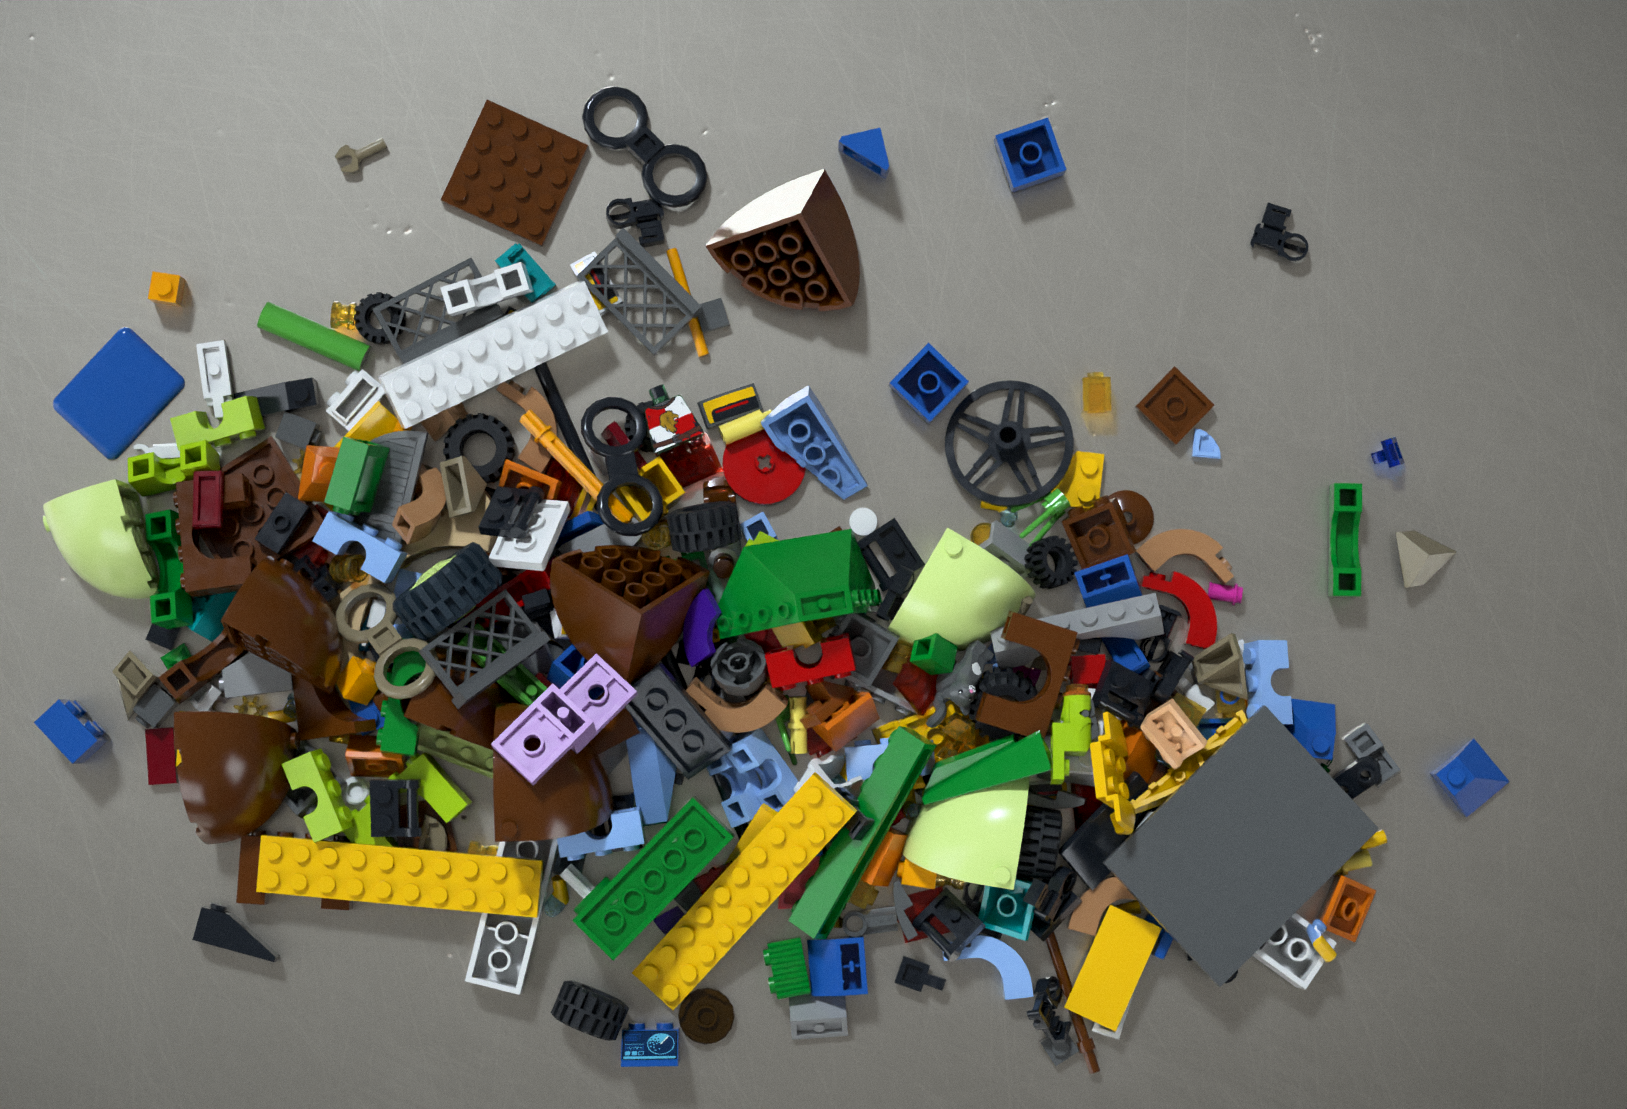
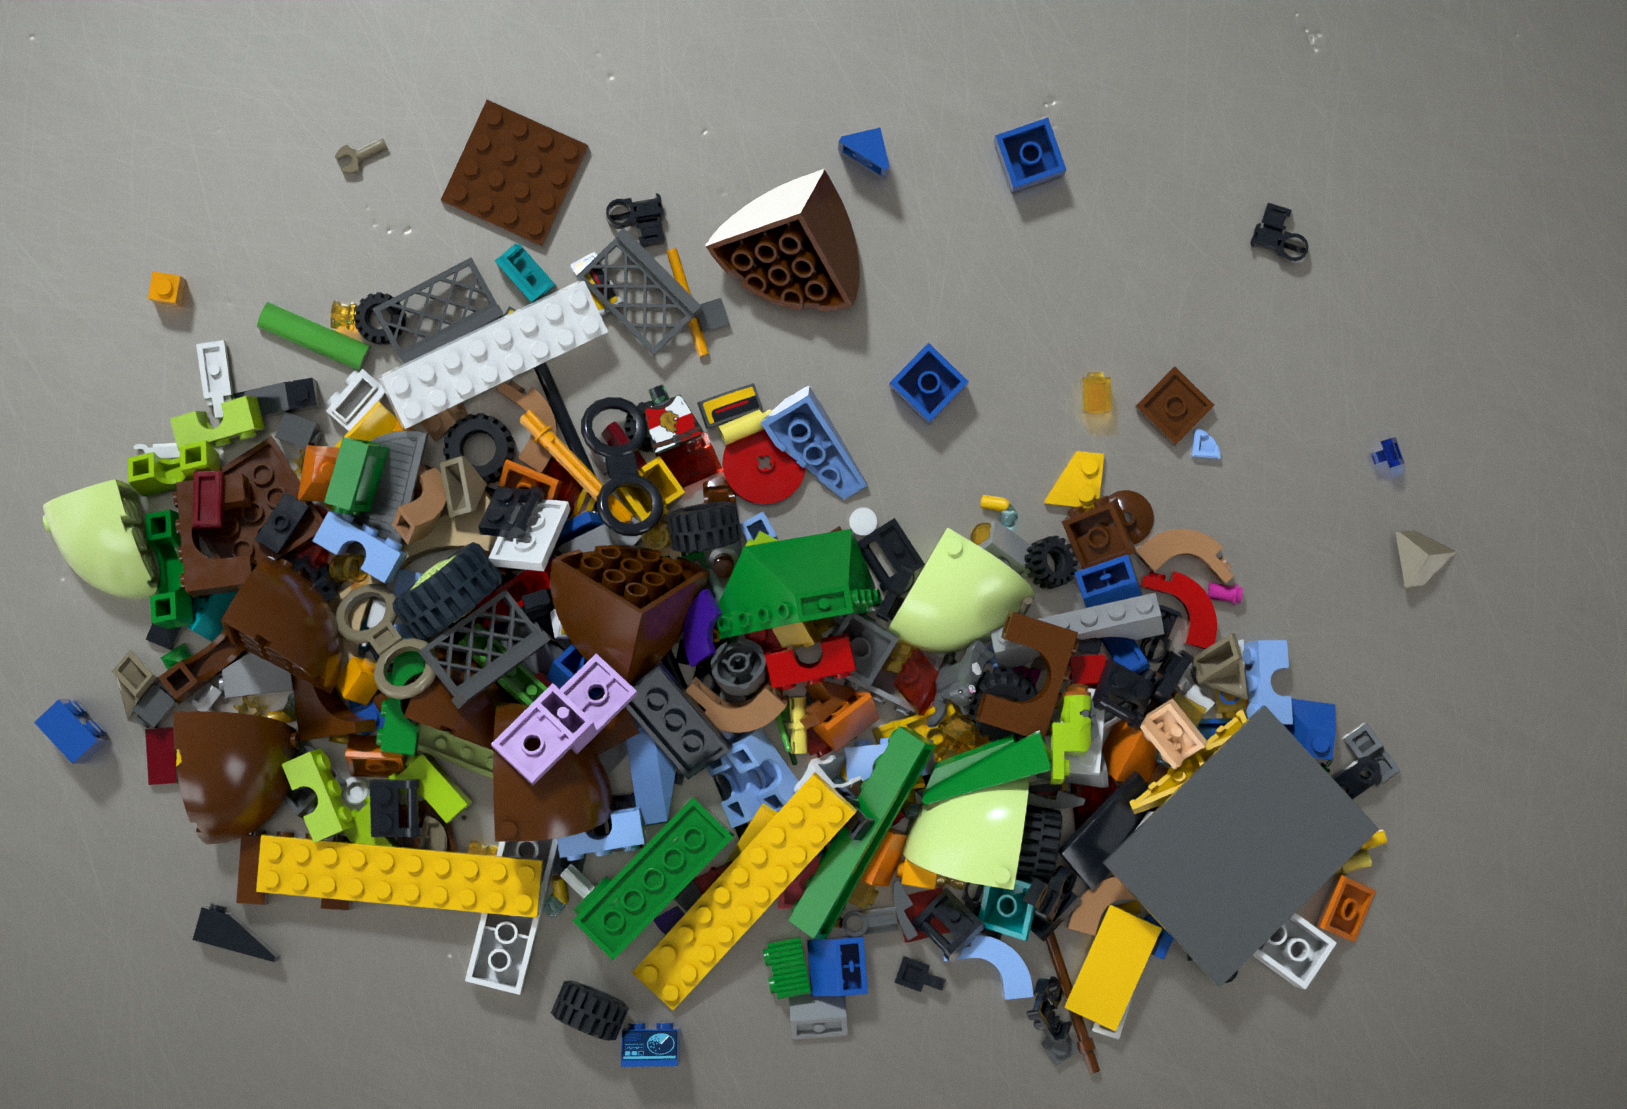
blue piece [53,327,185,460] -> none
white arch [440,262,534,317] -> none
black bar [582,86,708,208] -> none
dark brown tile [678,987,734,1045] -> none
green brick [910,633,958,675] -> none
black wheel [945,380,1074,507] -> none
bright green plant [1011,488,1071,547] -> none
yellow piece [1090,711,1136,835] -> none
arm [1307,919,1337,962] -> none
green arch [1328,483,1362,597] -> none
blue slope [1430,738,1510,817] -> none

